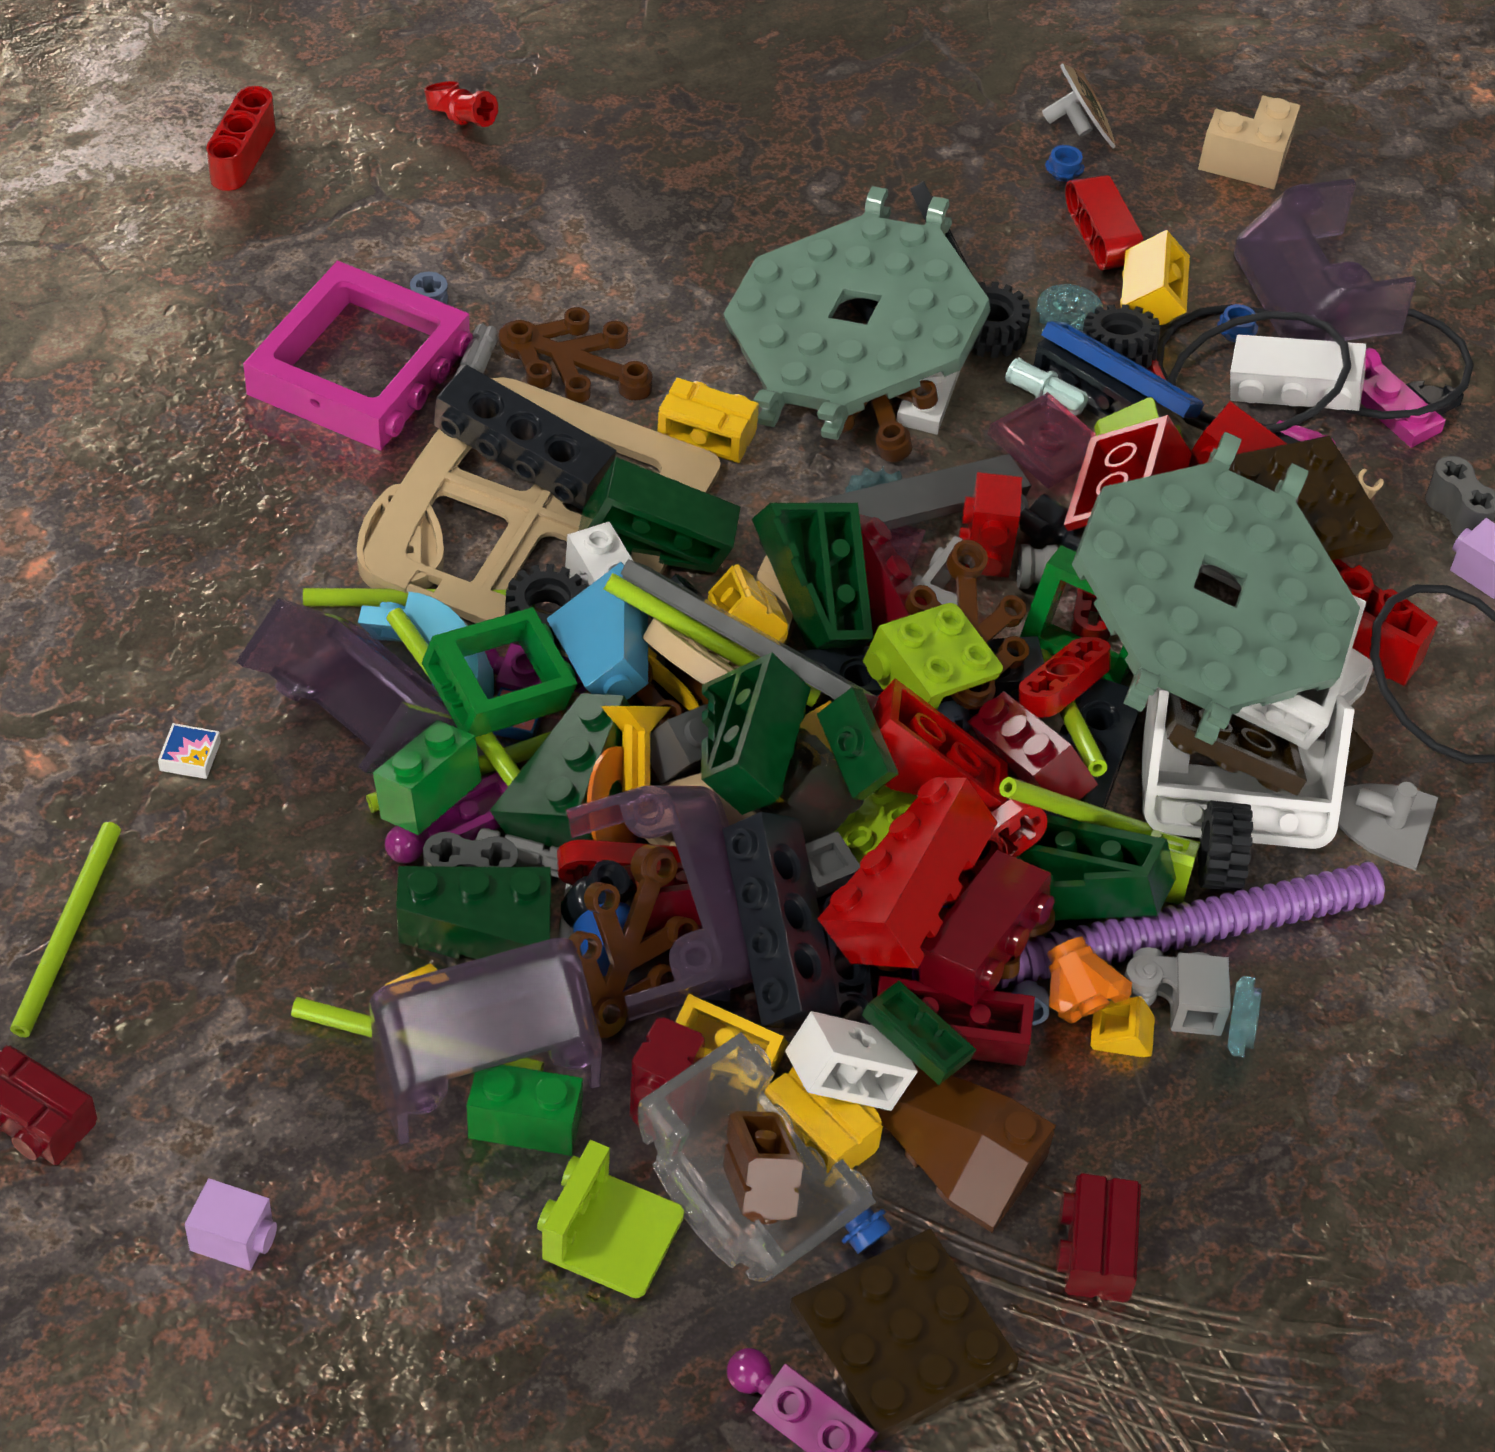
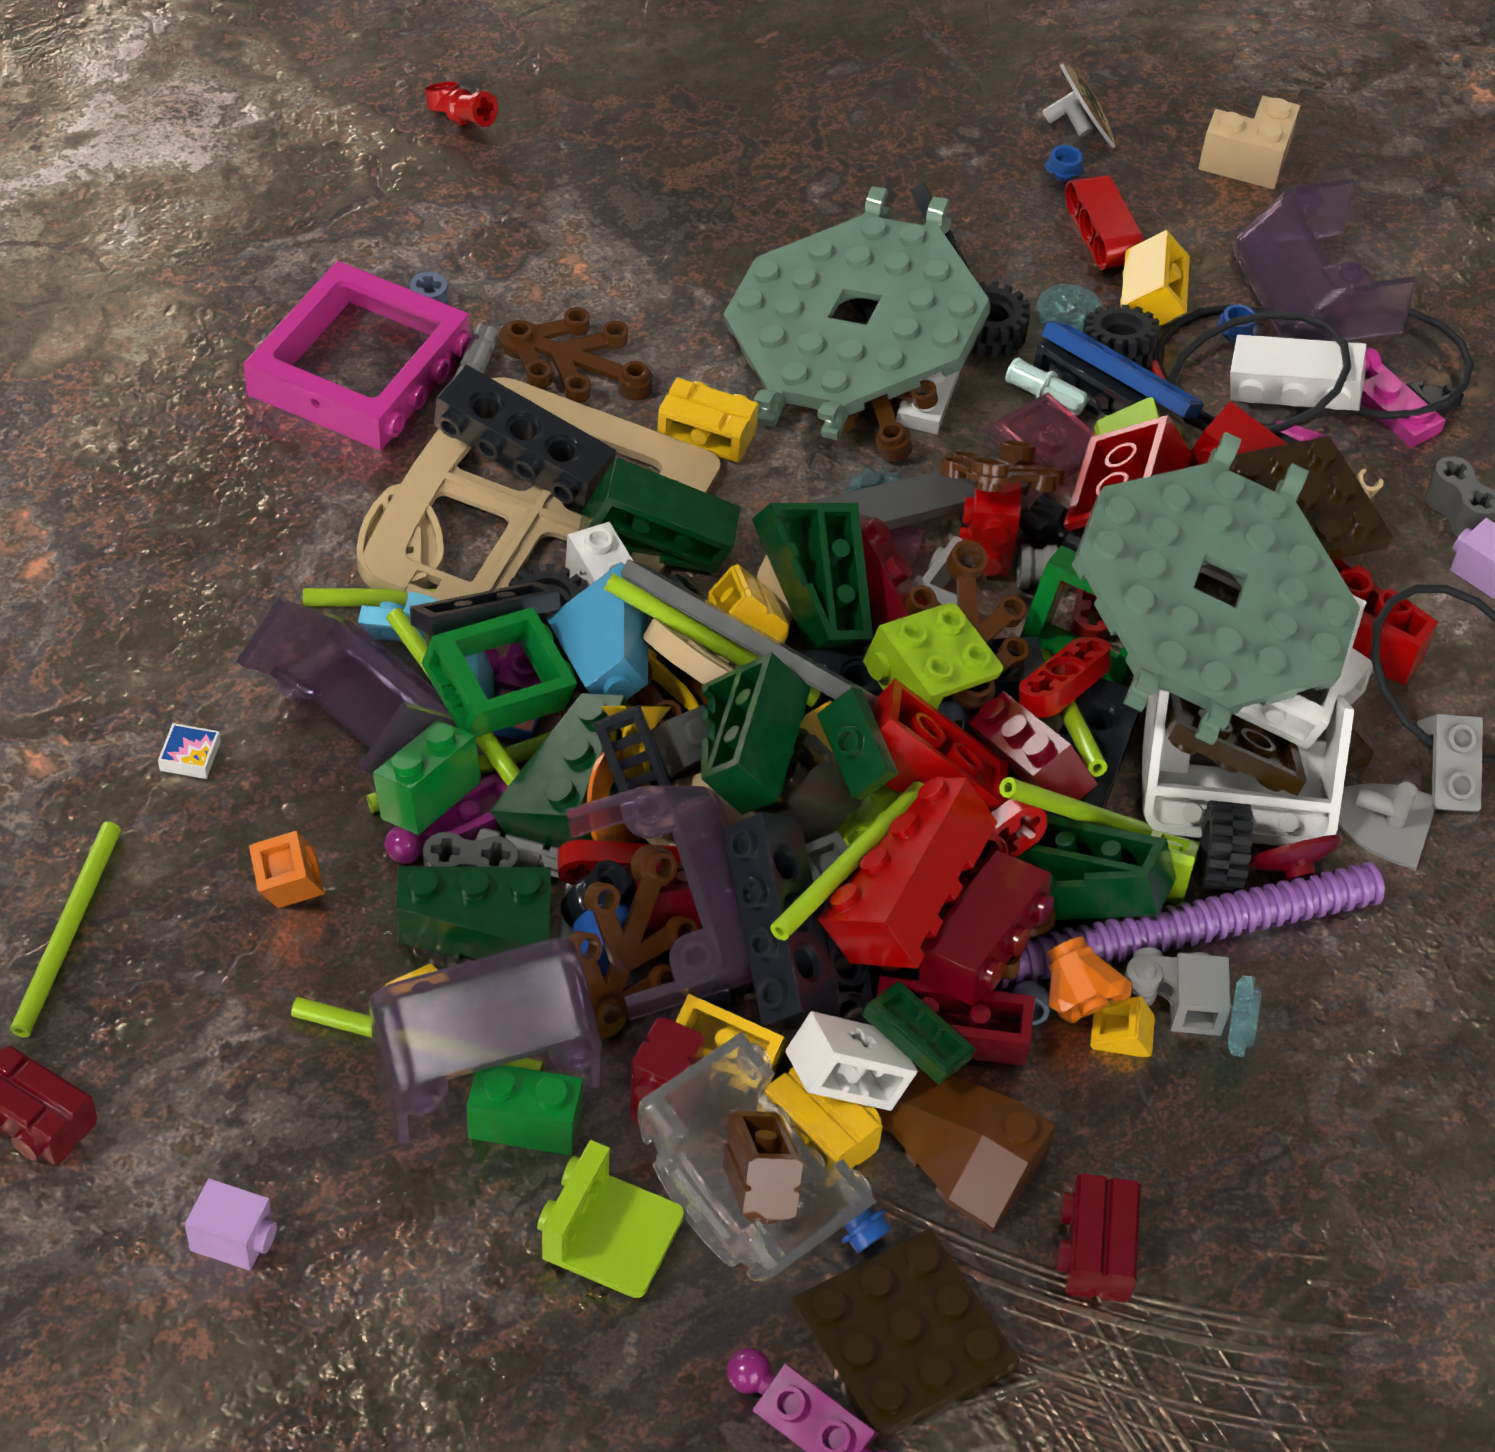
red beam [206,86,276,191] -> none
none -> orange brick [249,830,325,908]
none -> black hinge [410,581,560,647]
none -> black slope [593,705,678,816]
none -> lime piece [770,781,924,941]
none -> reddish brown plant [940,440,1066,492]
none -> dark red dish [1248,834,1343,880]
none -> light grey bracket [1417,714,1483,812]

